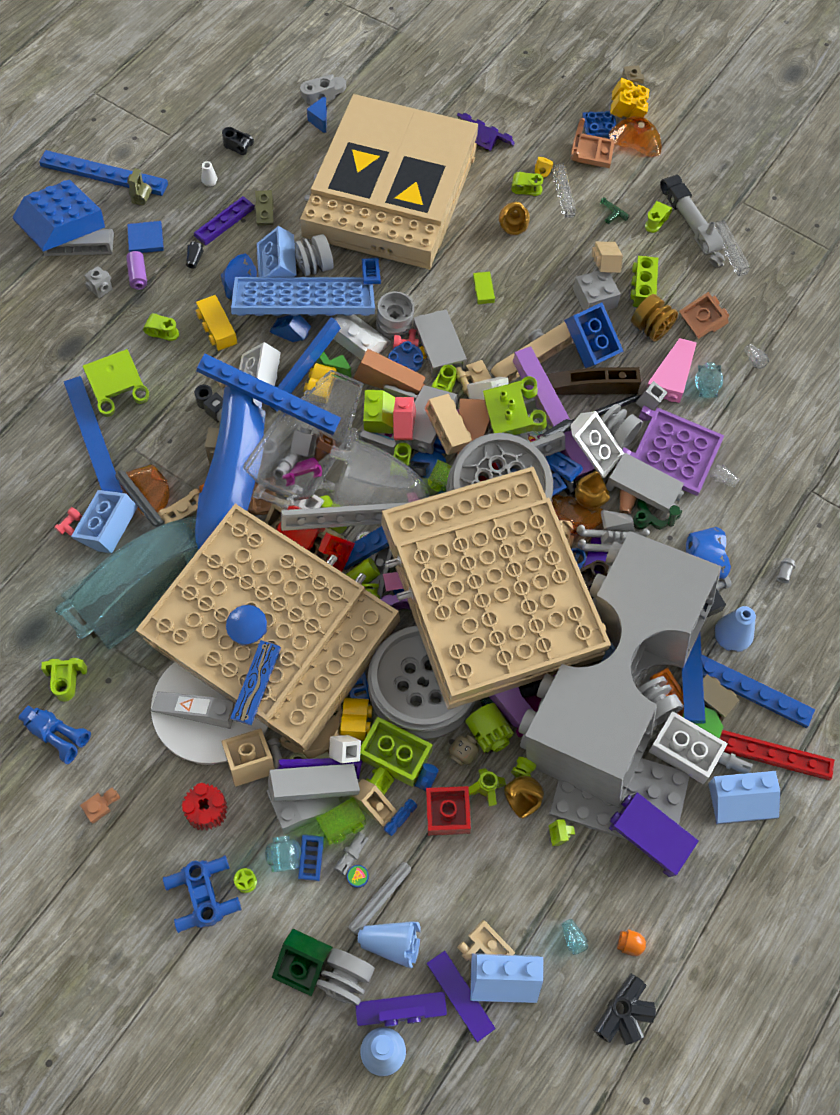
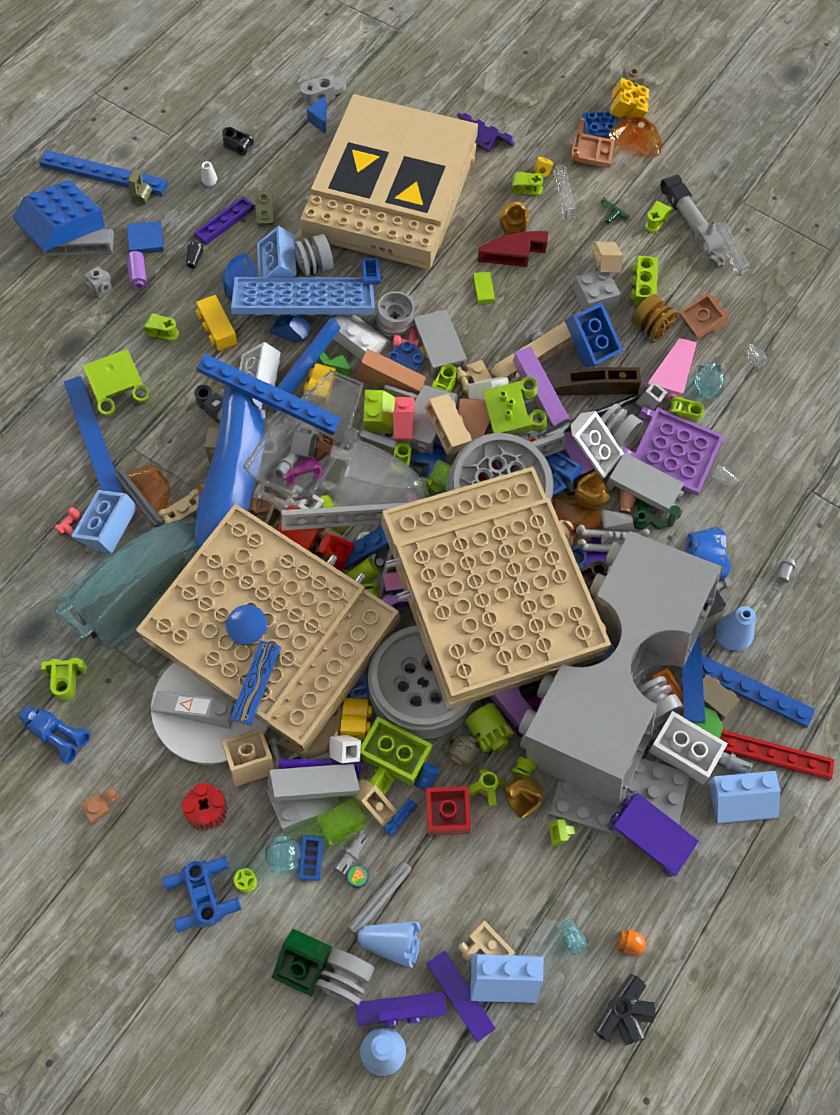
none -> dark red slope [477,231,548,267]
none -> lime piece [668,397,704,424]

